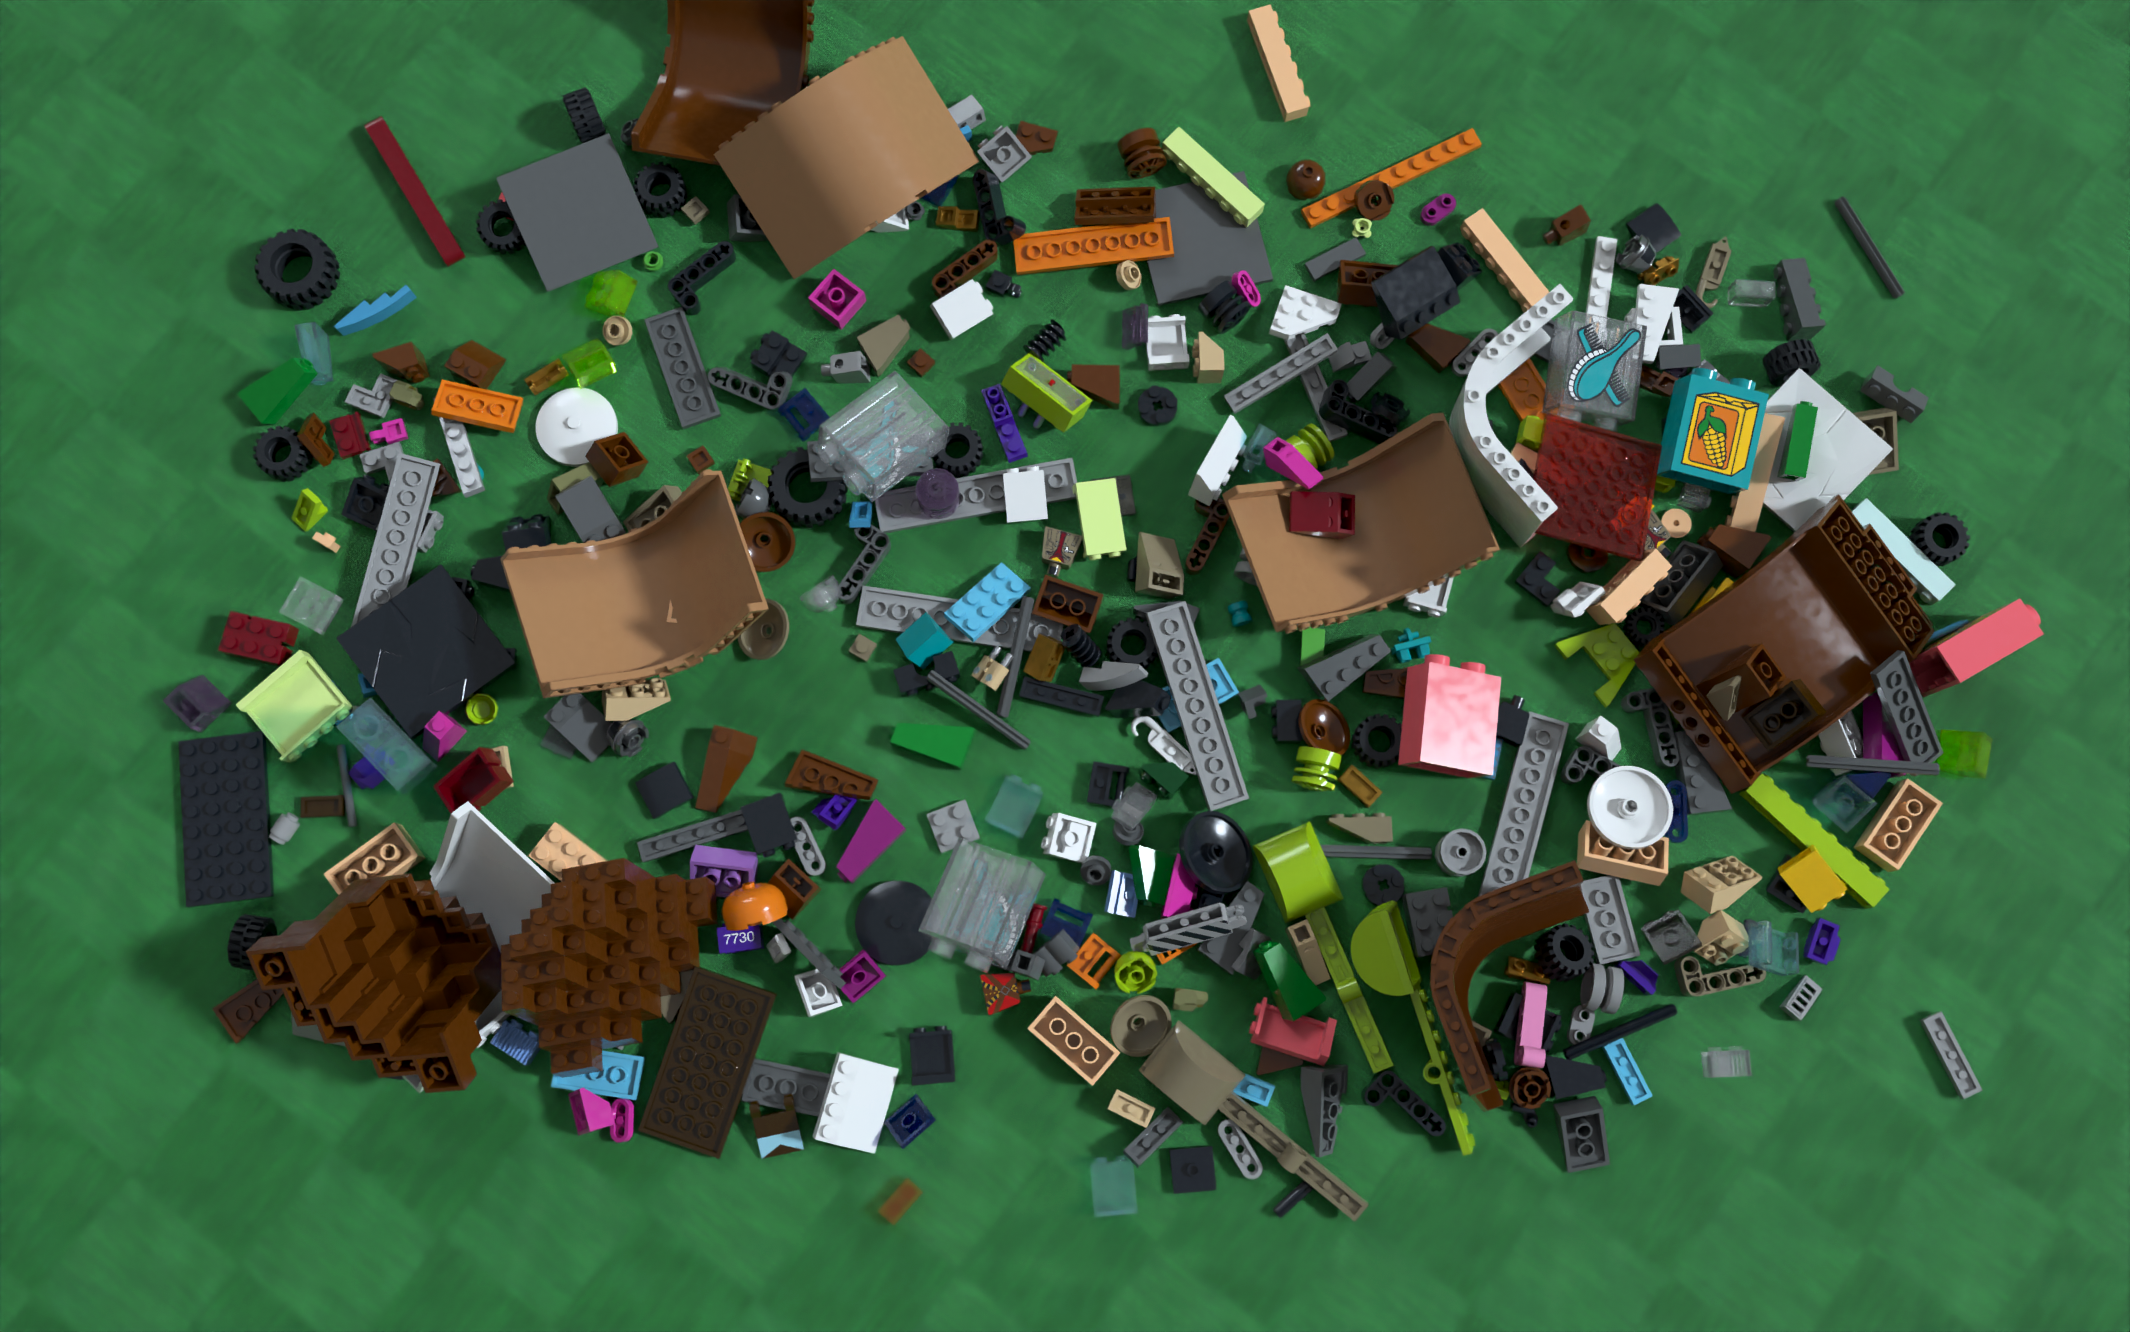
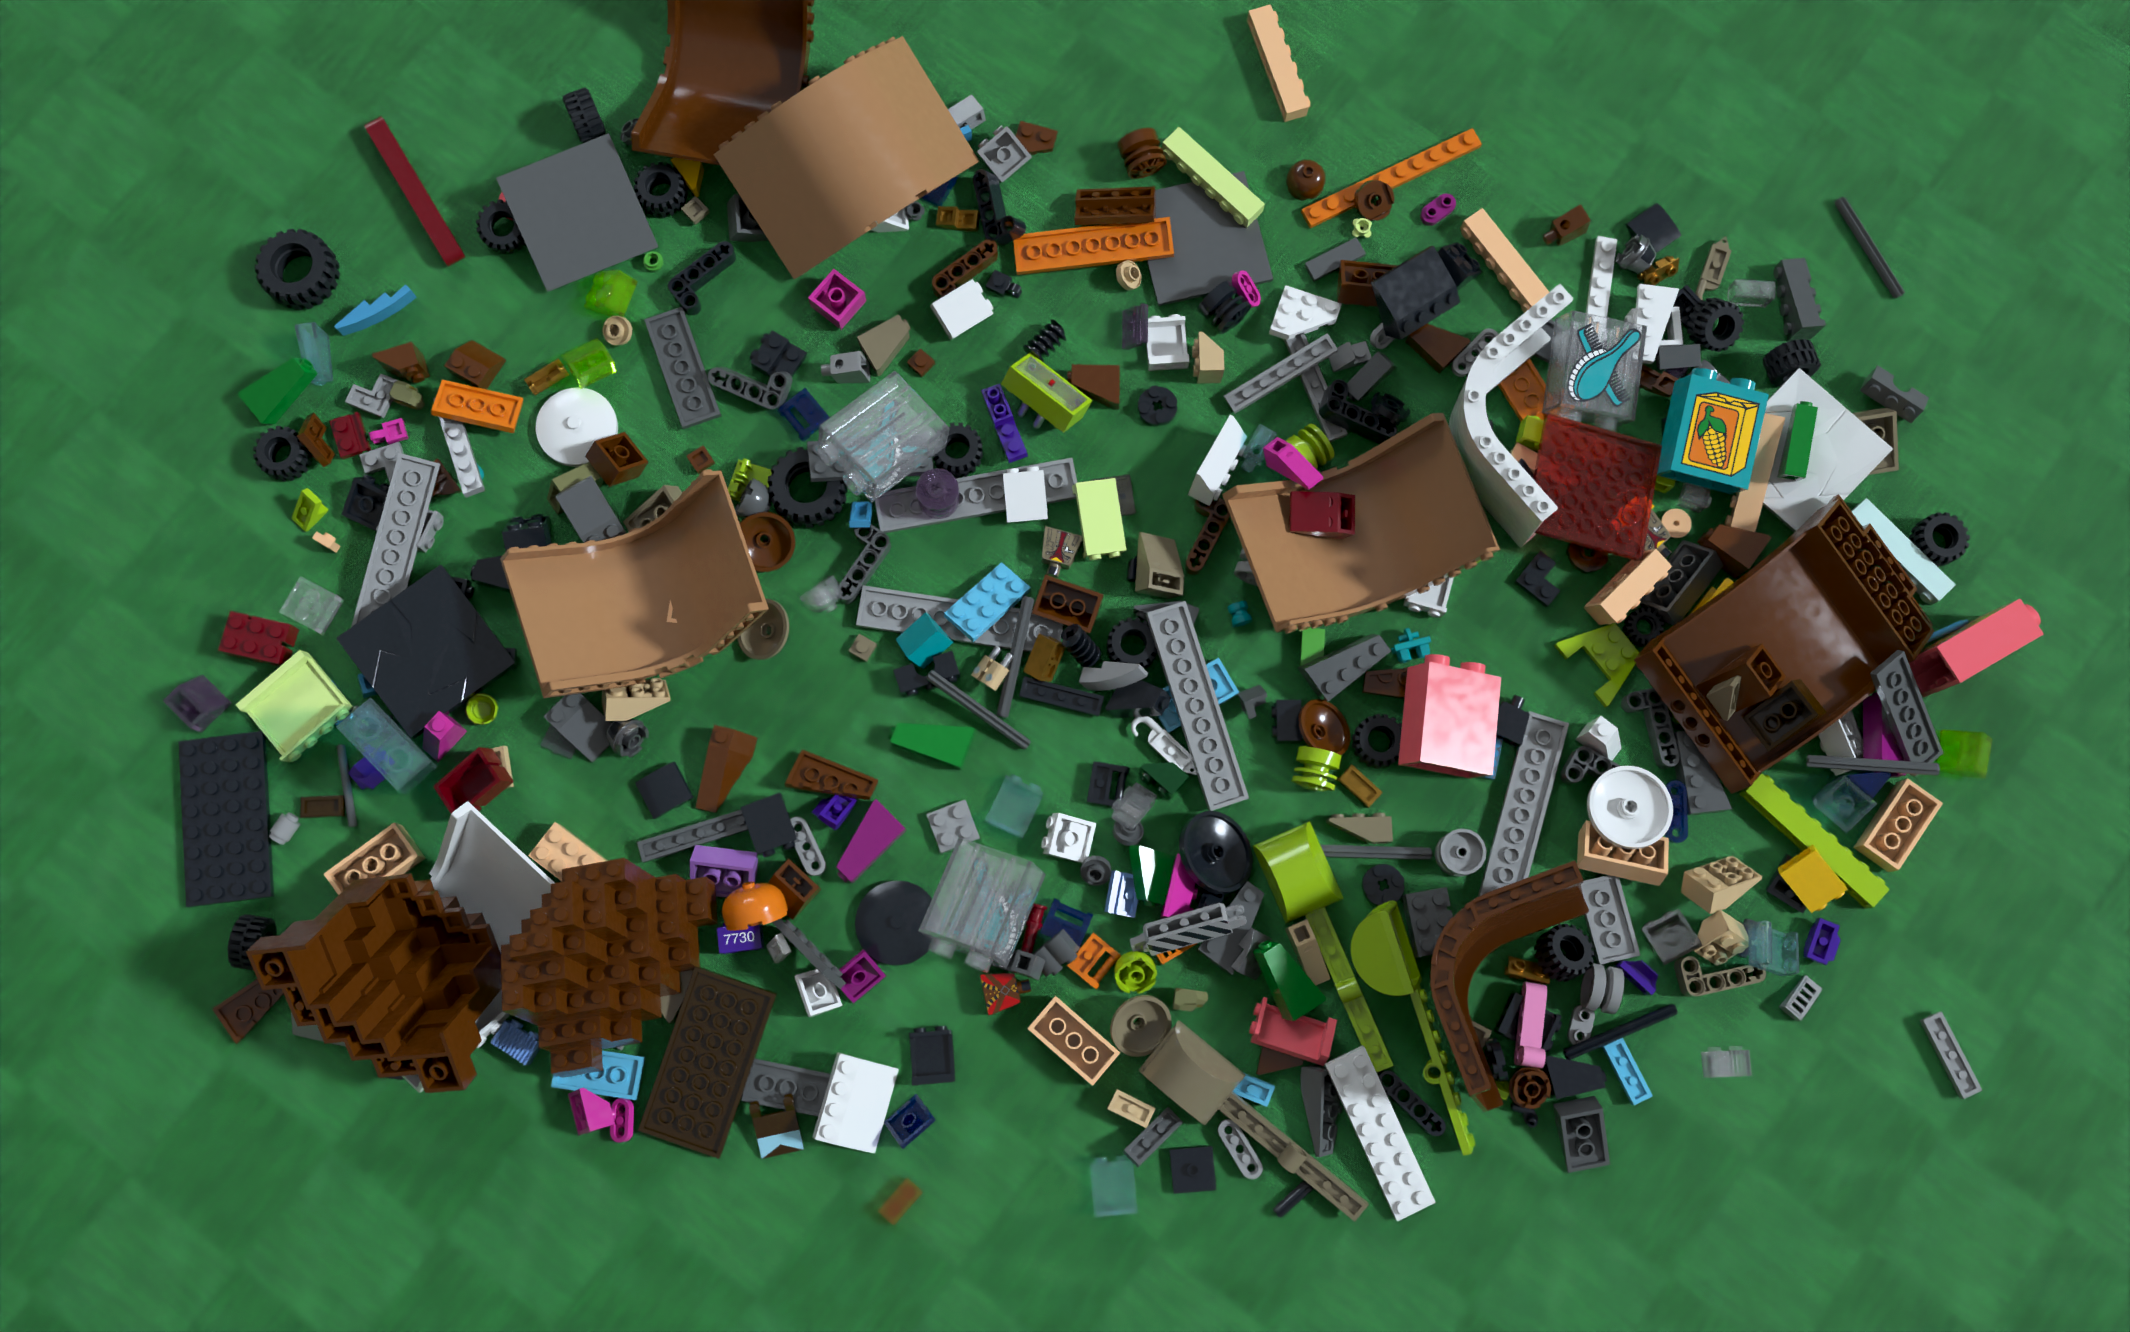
white plate [1550,582,1606,617] -> none
none -> yellow slope [671,158,704,197]
none -> white plate [1324,1045,1436,1221]
none -> black tyre [1687,297,1744,352]

